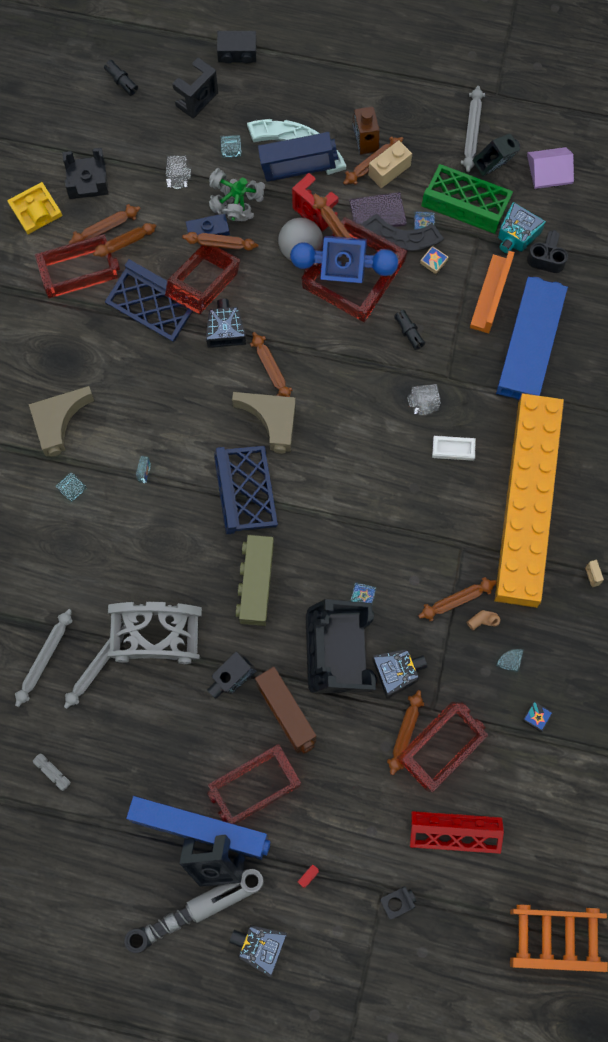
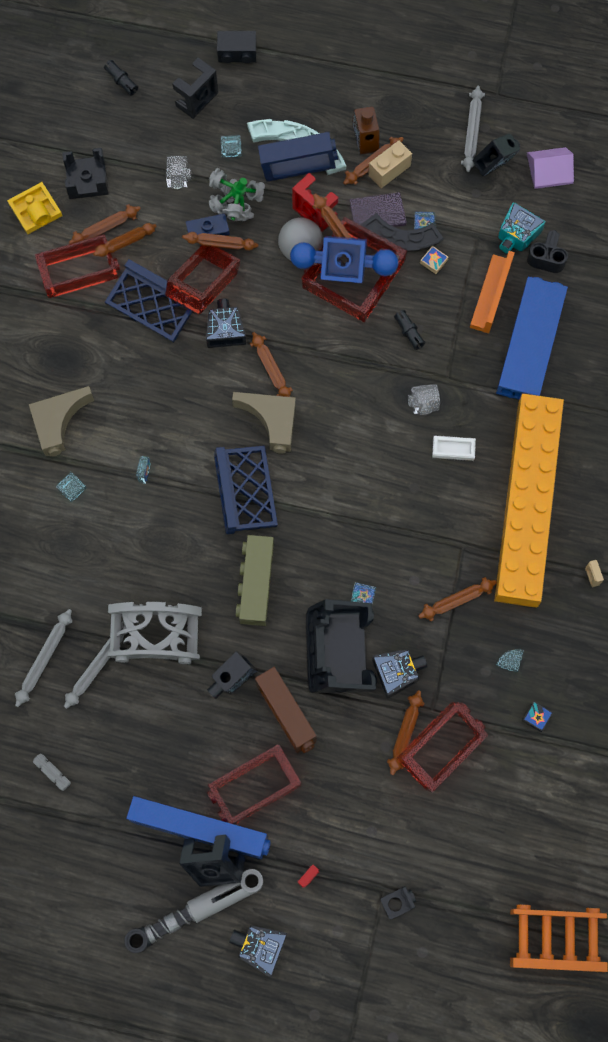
red fence [410,811,504,854] -> none
green fence [421,164,513,234] -> none
medium nougat arm [467,610,500,630] -> none

